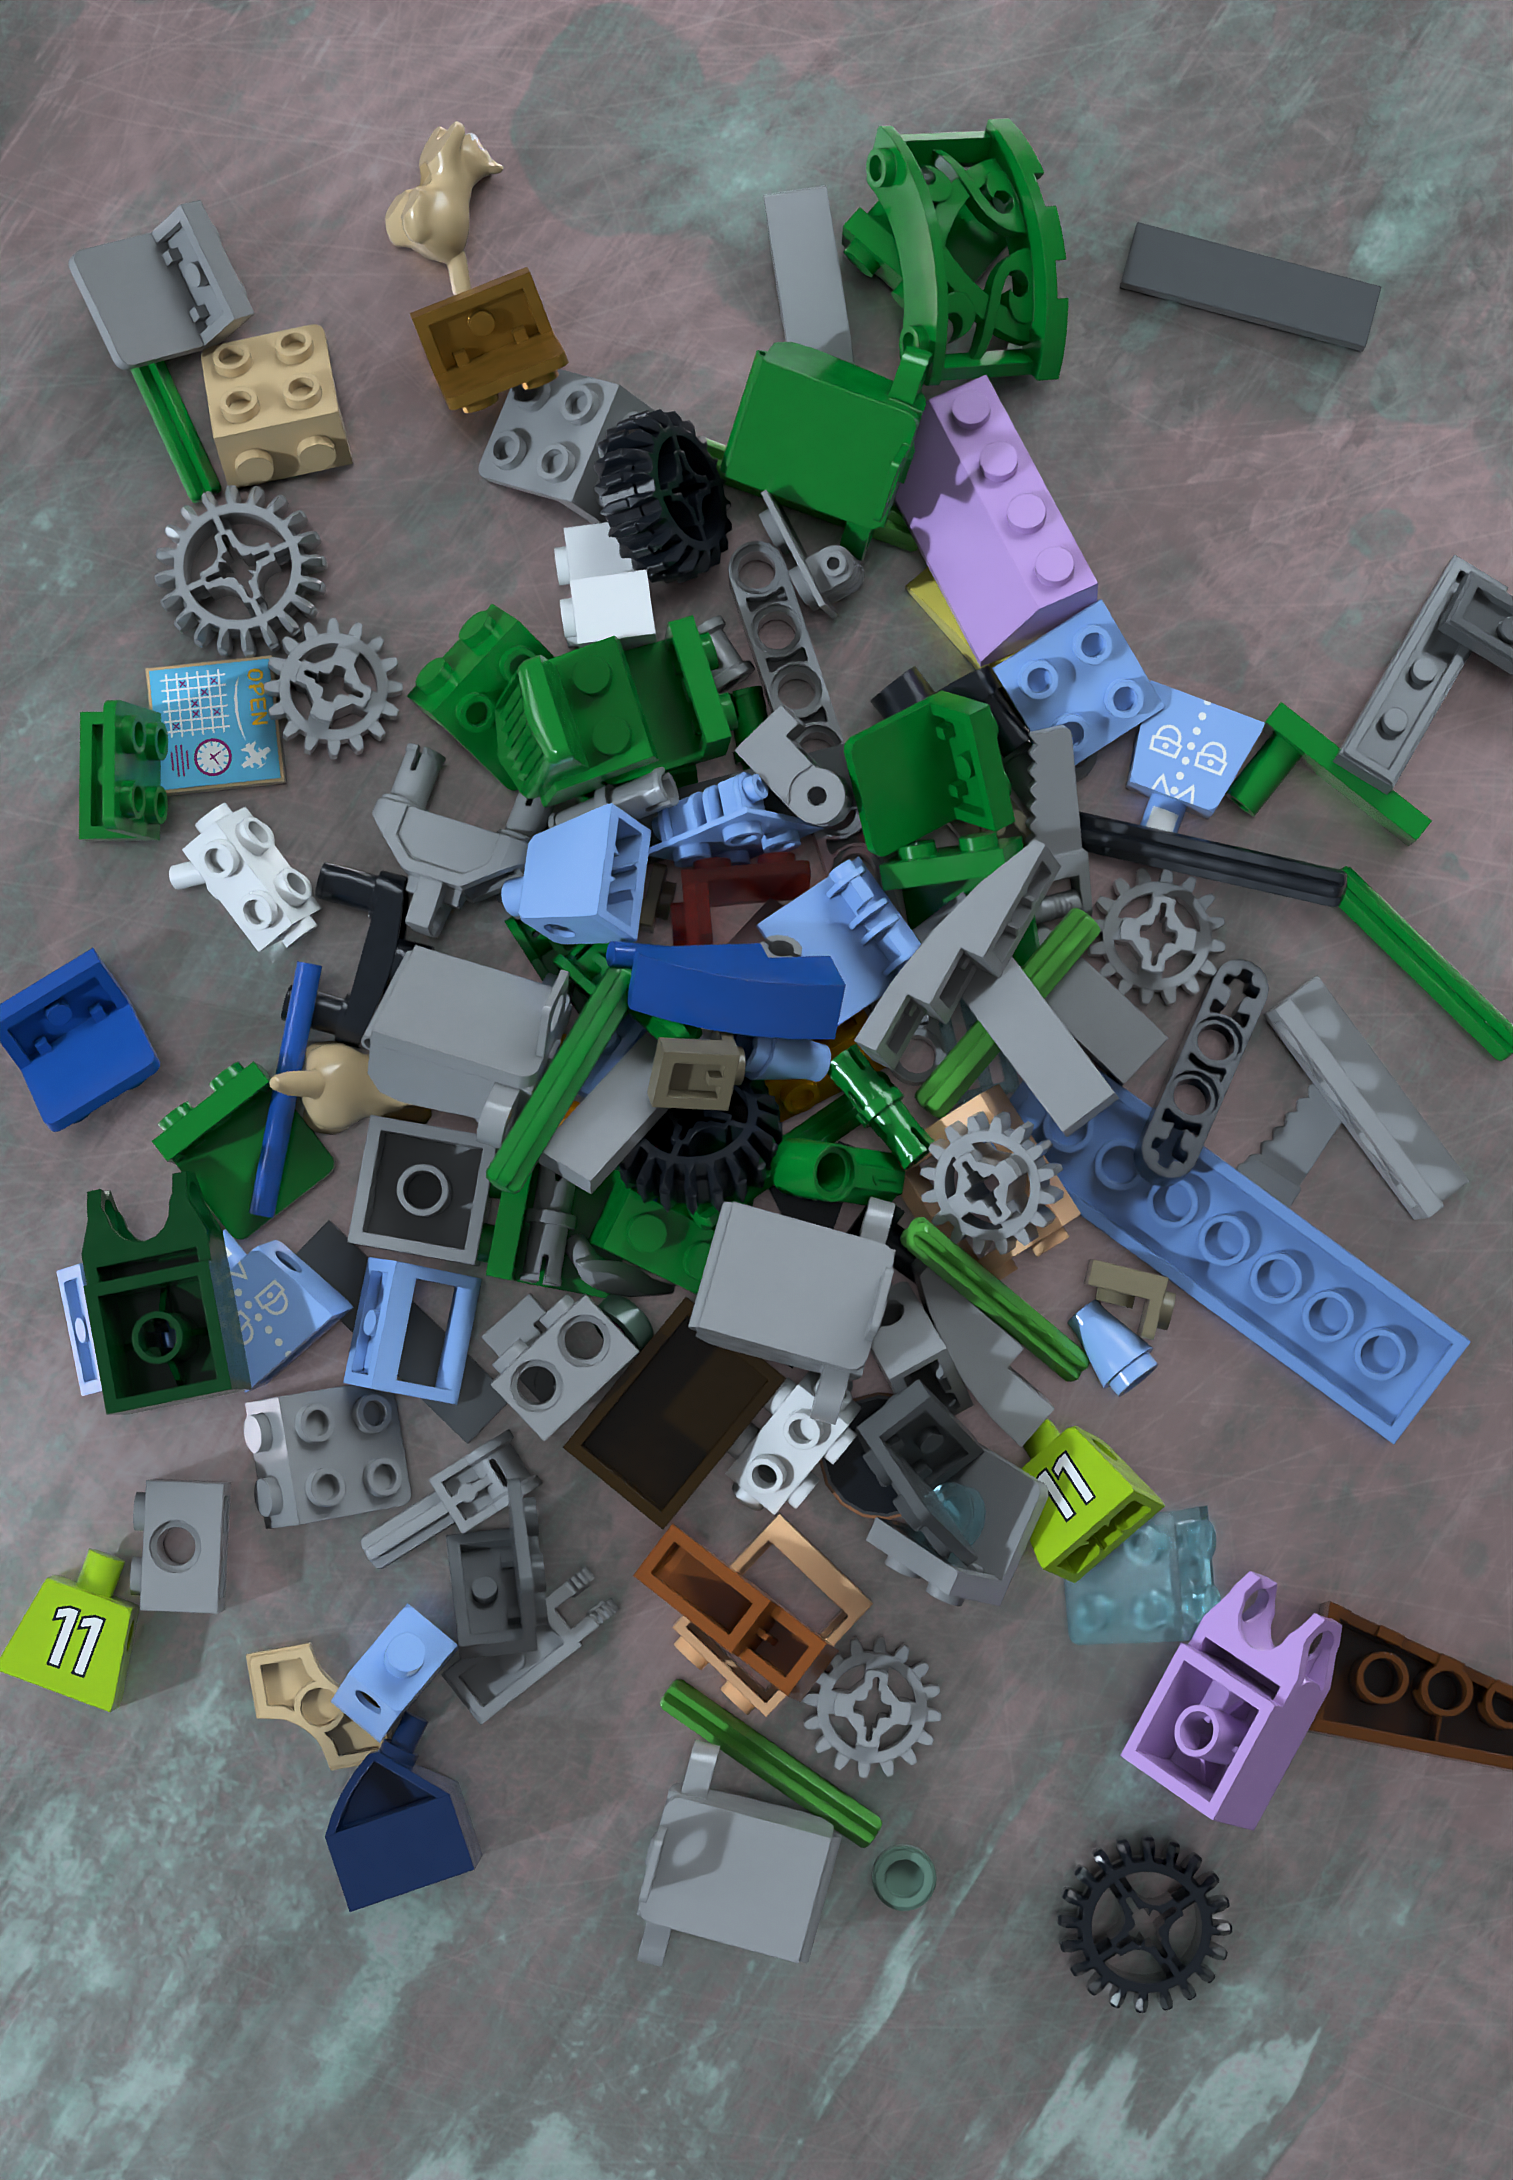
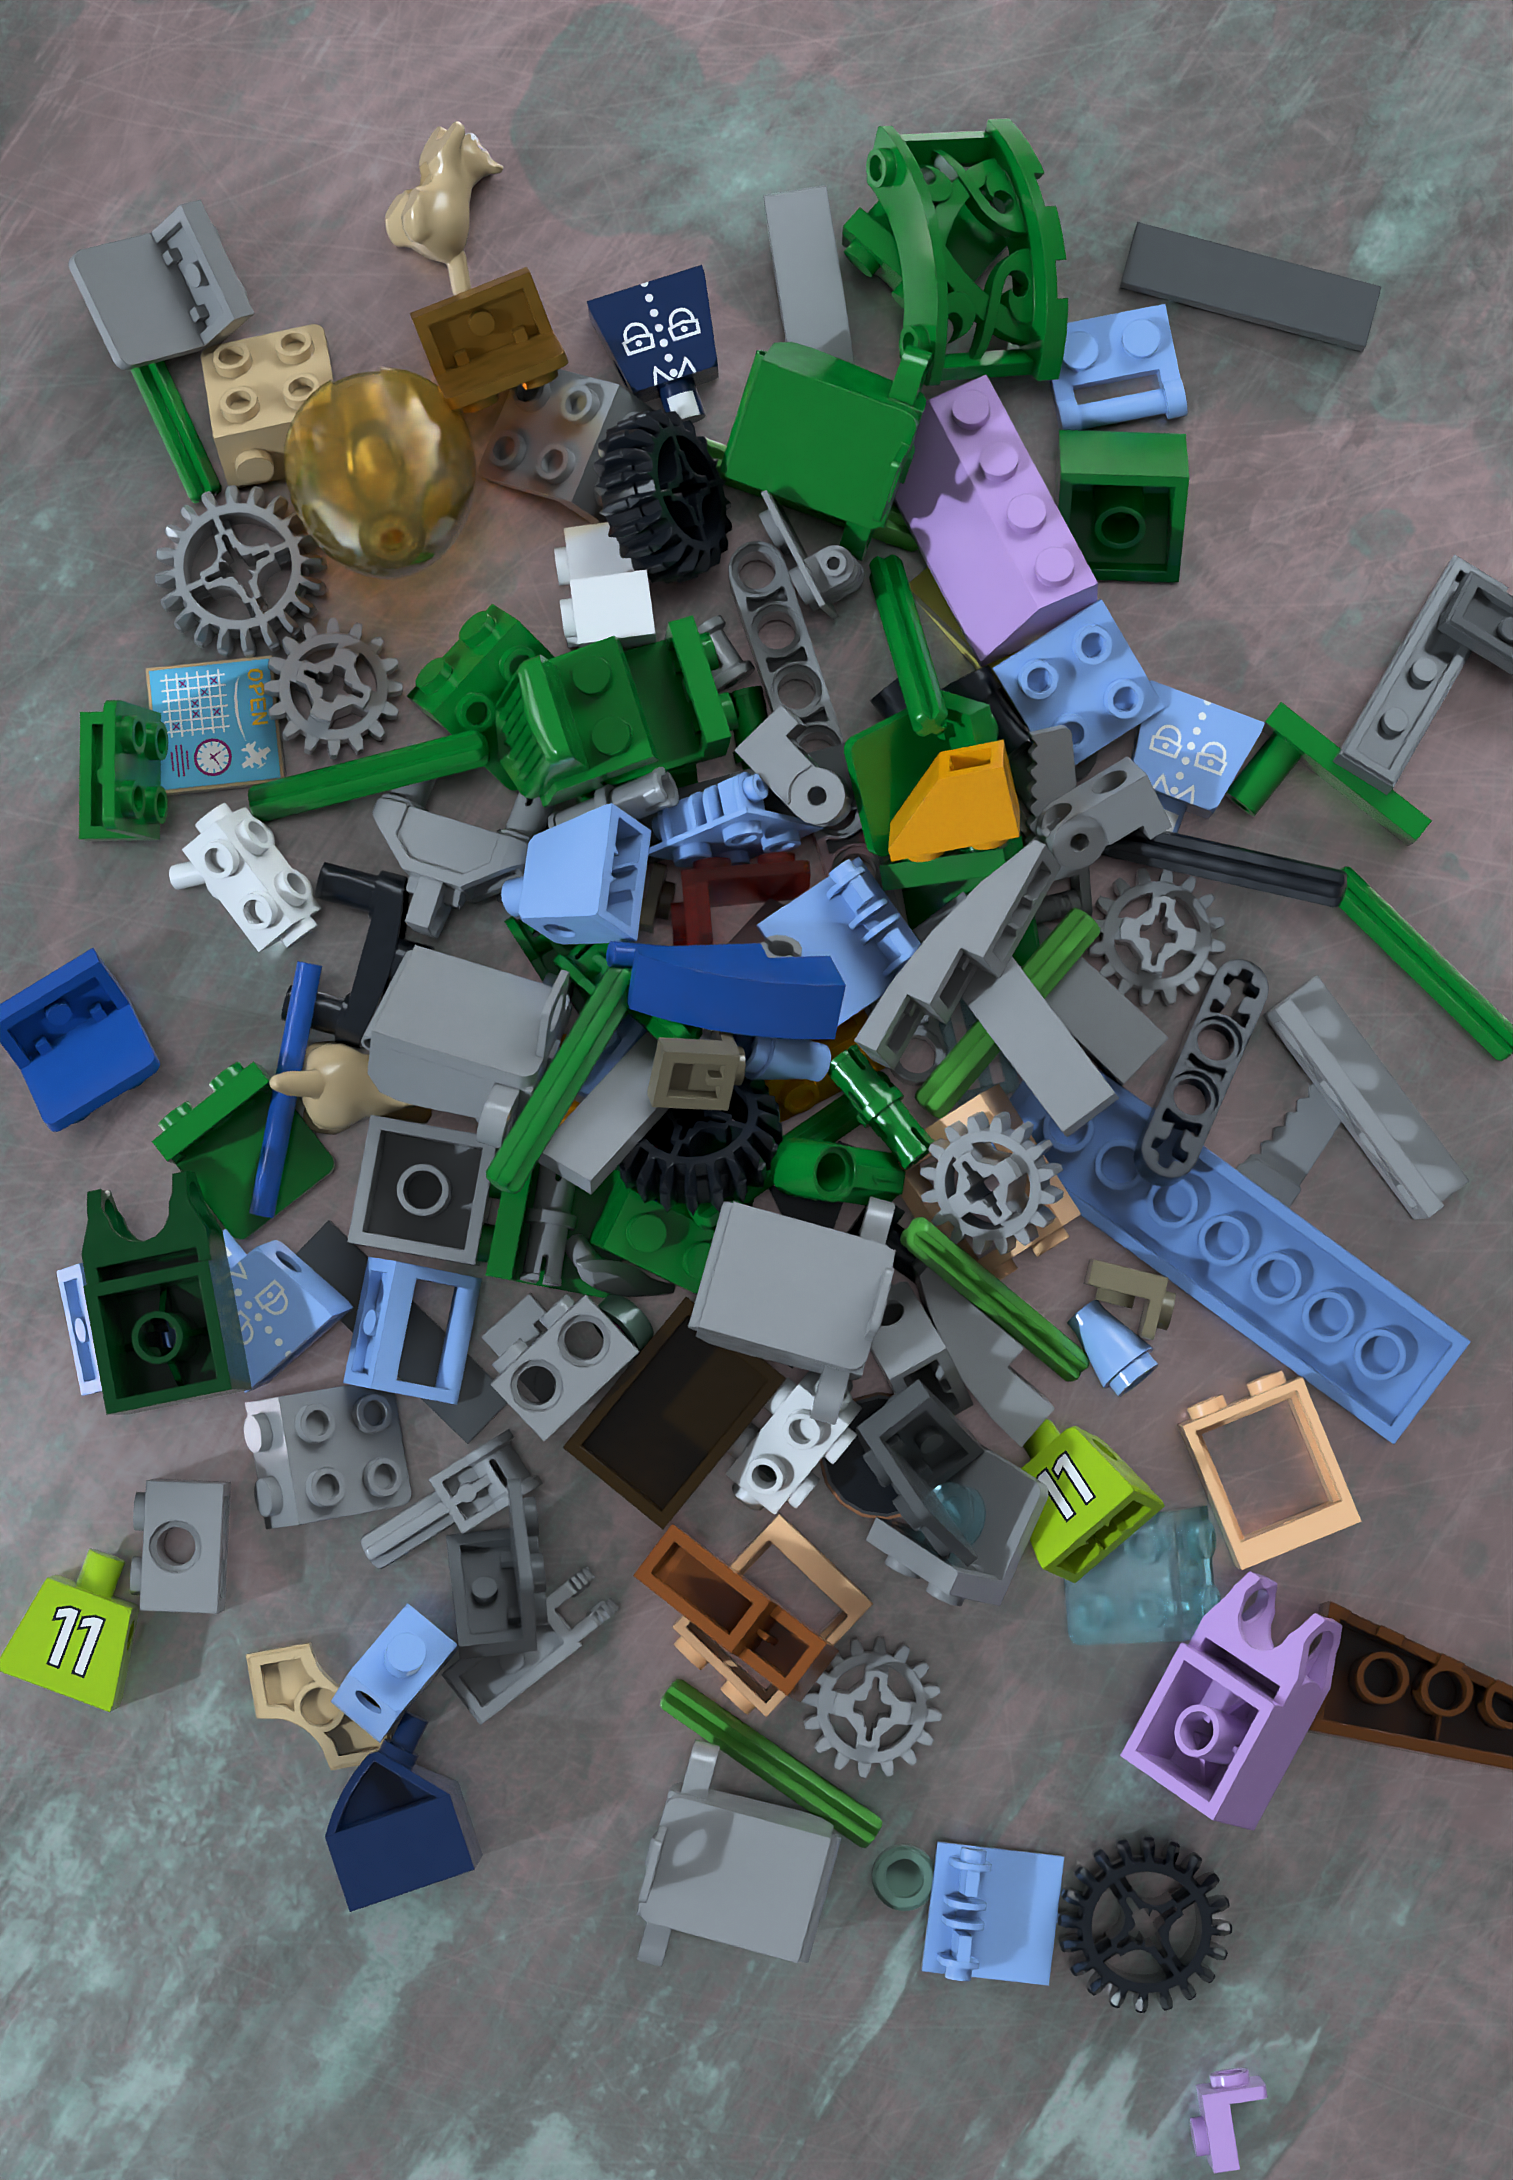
none -> green axle [248,729,490,822]
none -> clear yellow cylinder [283,367,477,579]
none -> dark blue torso [587,265,719,424]
none -> green axle [869,554,948,737]
none -> light orange slope [888,740,1020,862]
none -> light blue hinge [921,1841,1064,1986]
none -> light grey leg [1036,756,1172,869]
none -> light blue plate [1049,304,1188,430]
none -> green slope [1054,430,1190,582]
none -> light nougat window [1177,1370,1362,1570]
none -> lavender bracket [1190,2068,1268,2173]

